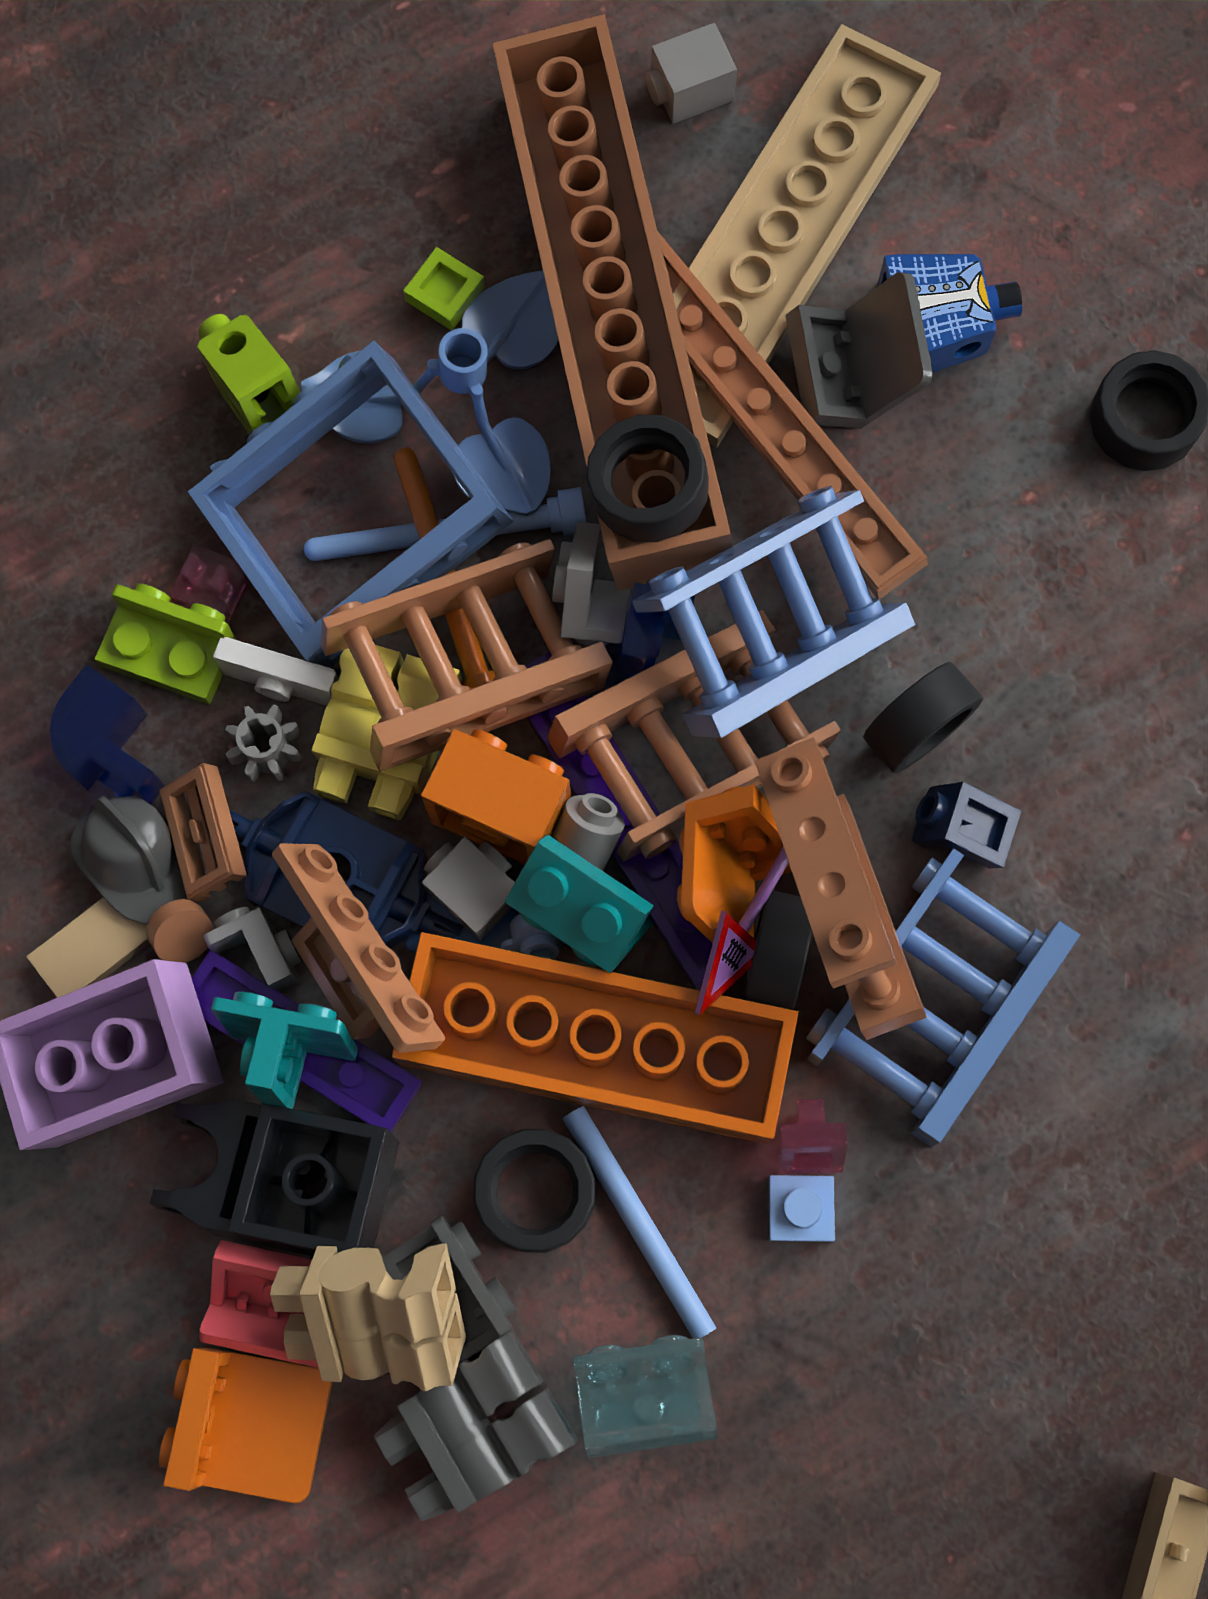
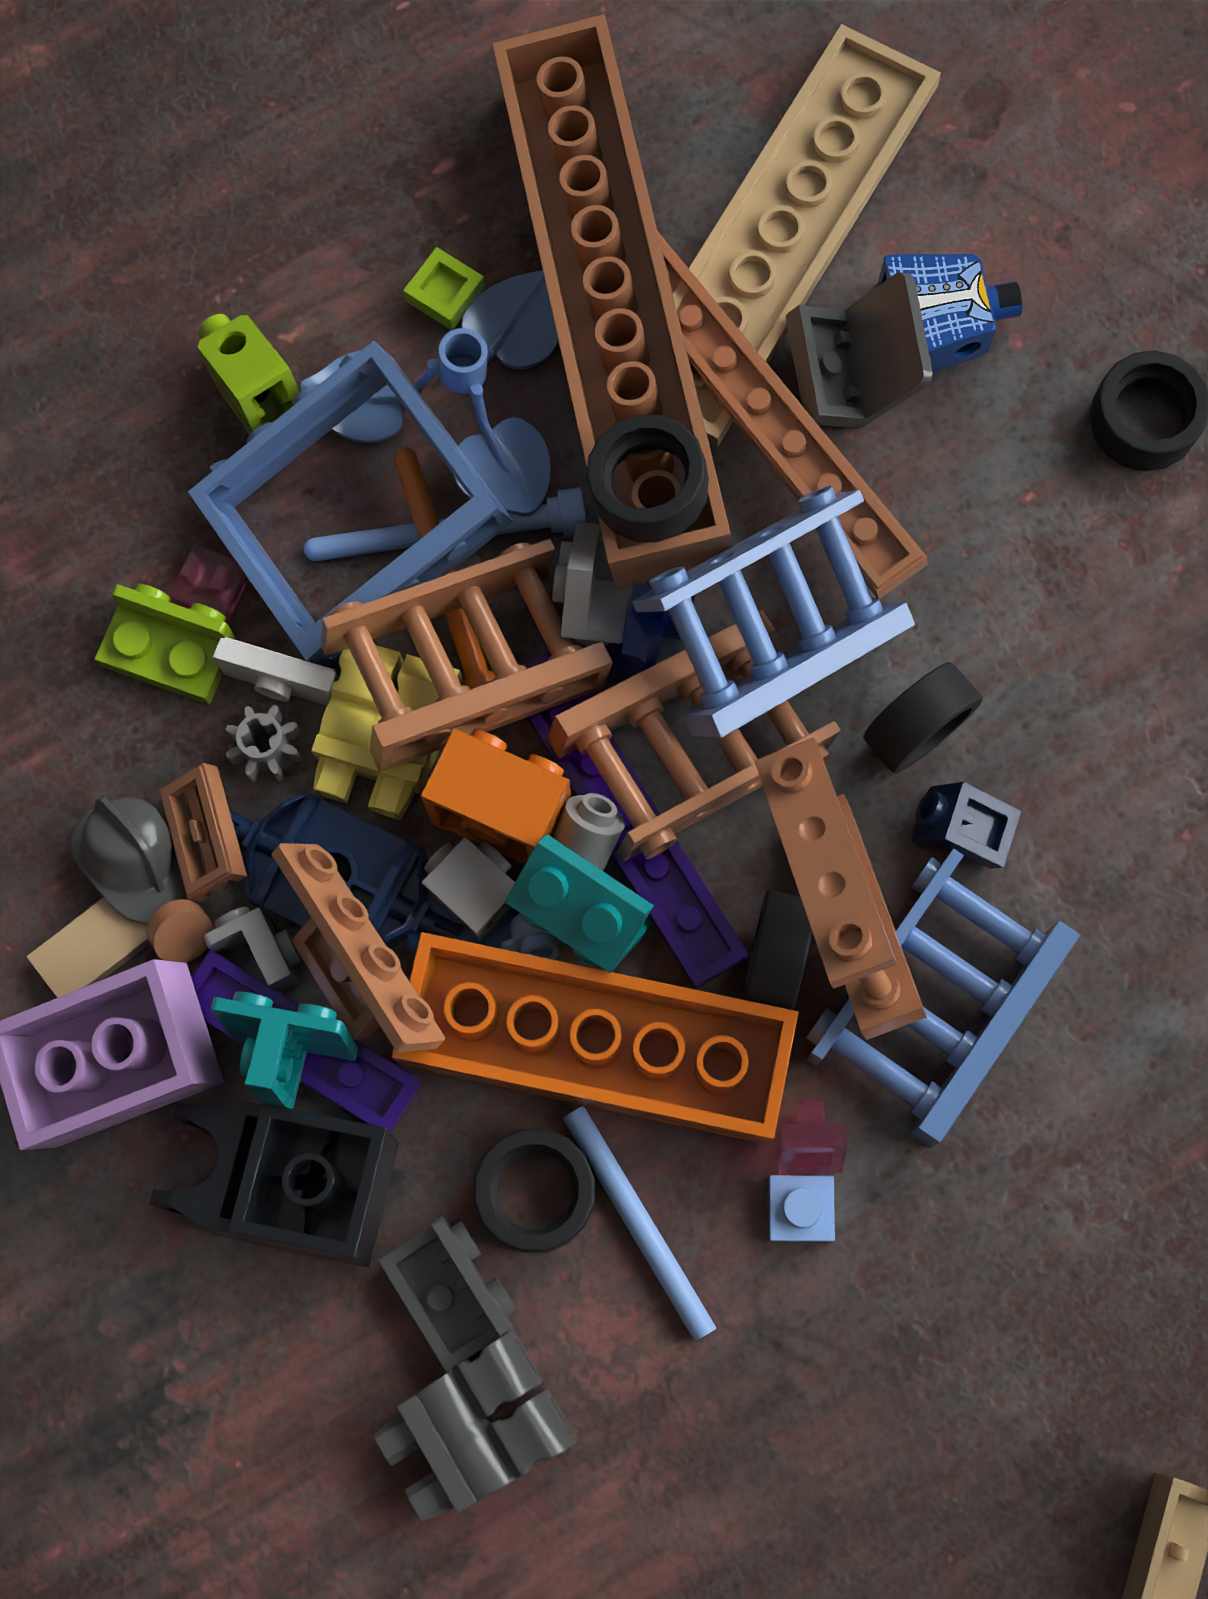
clear blue brick [50,664,165,804] -> none
orange bracket [159,1347,332,1503] -> none
coral bracket [199,1240,318,1368] -> none
tan hips [270,1243,466,1391] -> none
clear light blue bracket [573,1335,718,1459] -> none
light grey brick [645,23,737,124] -> none
orange bracket [677,784,792,943] -> none
medium lavender piece [695,847,789,1016] -> none

